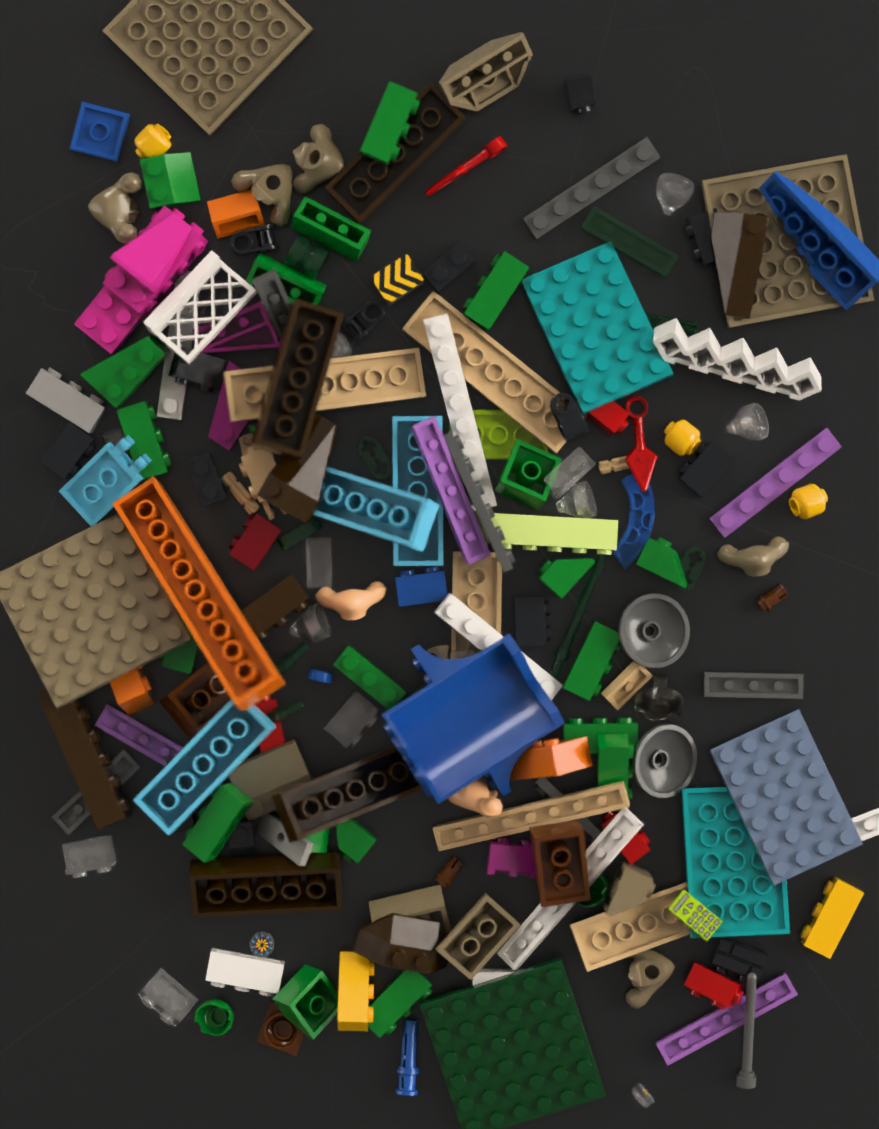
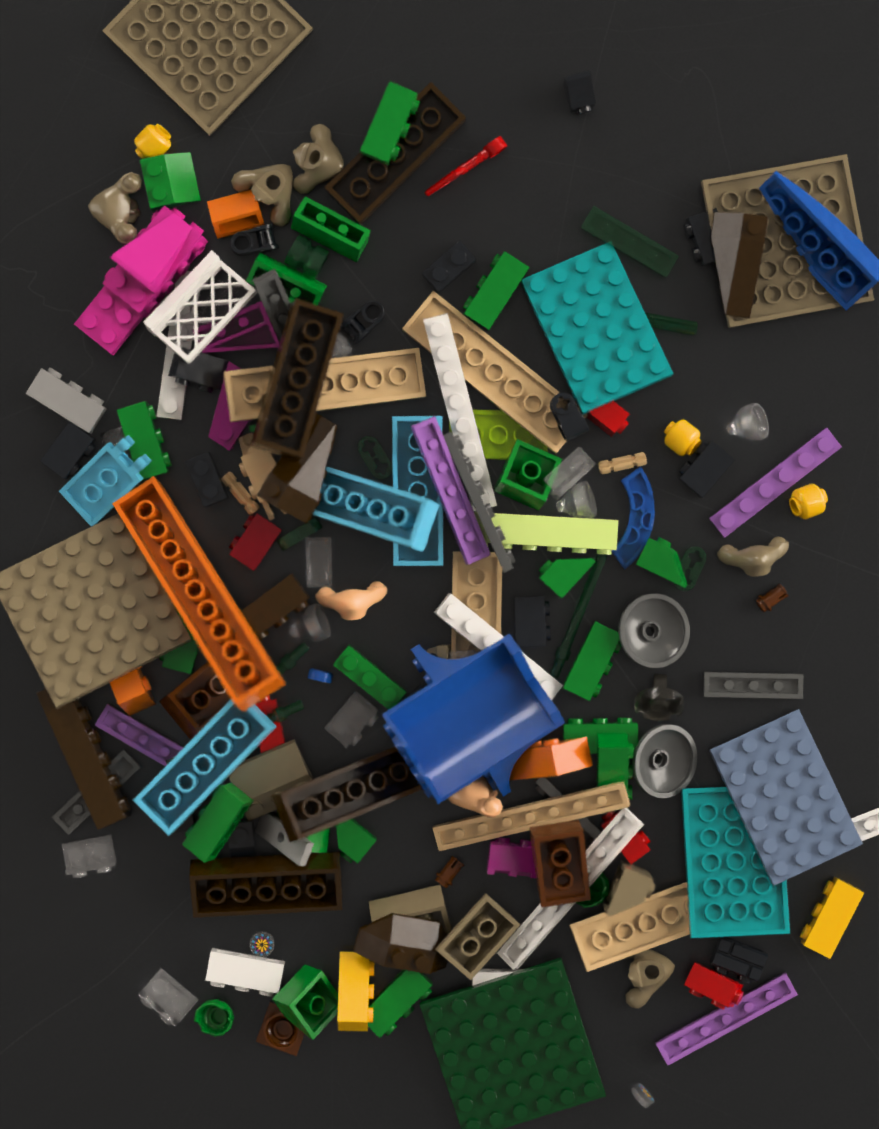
blue tile [69,101,130,163] -> none
green wedge [80,335,171,408] -> none
piece [370,254,424,306] -> none
blue brick [395,566,447,607] -> none
blue pin [395,1019,419,1096] -> none
dark tan wedge [439,32,533,112] -> none
dark grey plate [523,137,661,240] -> none
tan plate [601,661,652,710] -> none
red piece [625,396,658,492] -> none
white brick [653,318,821,401] -> none
clear helmet [656,173,694,215] -> none
tile [667,890,723,941] -> none
dark grey piece [736,972,757,1089] -> none

